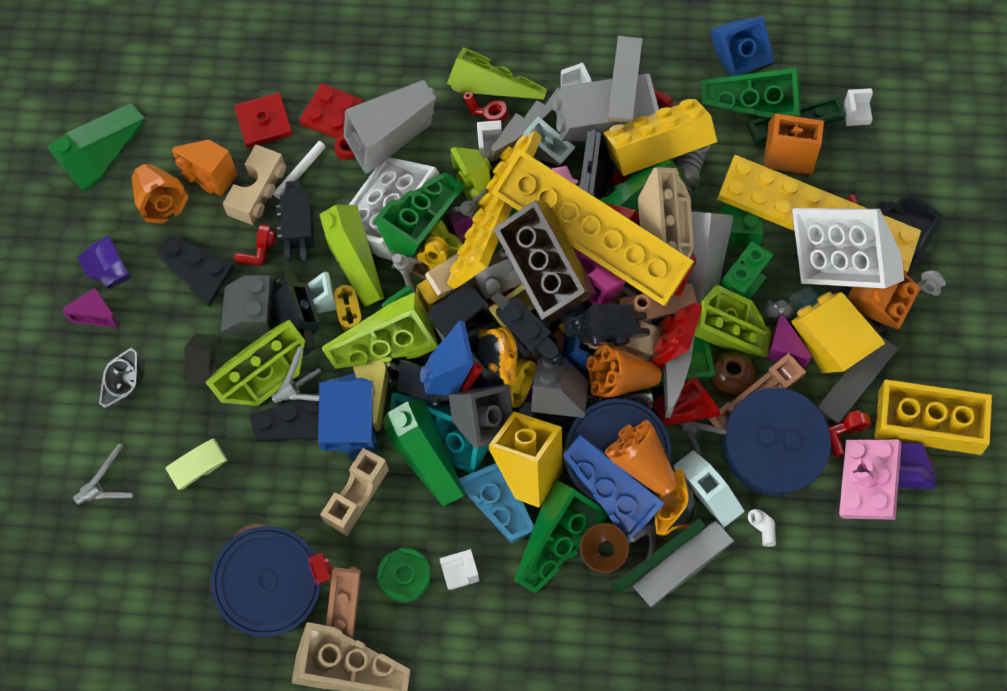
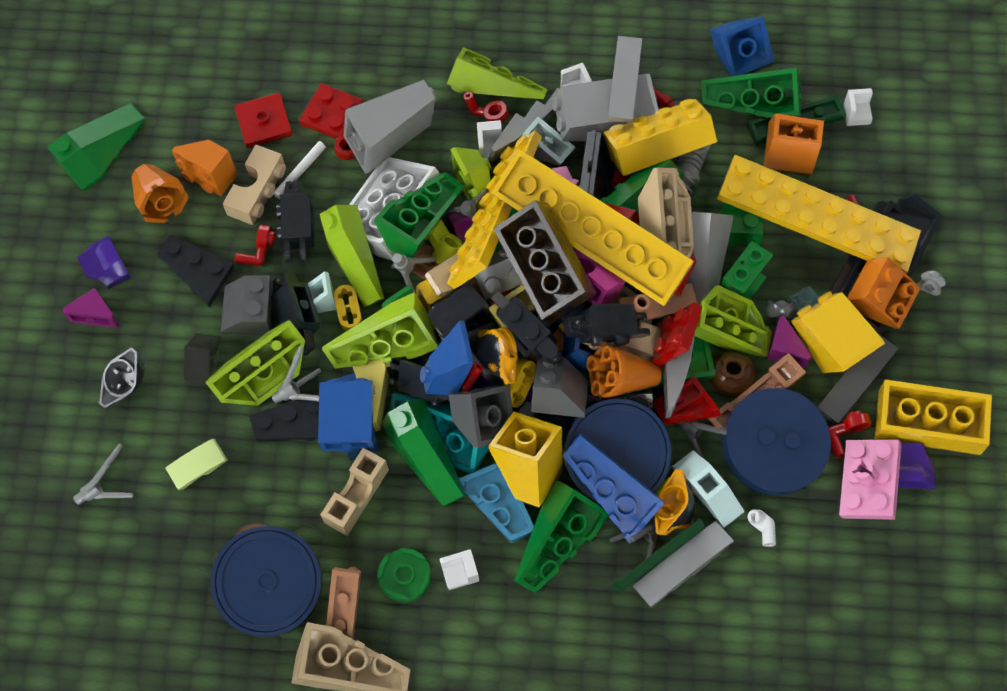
red plate [308,553,332,585] -> none
yellow brick [417,236,449,270] -> none
reddish brown piece [580,523,629,573] -> none
orange cone [605,420,677,496] -> none
white slope [792,208,904,288] -> none

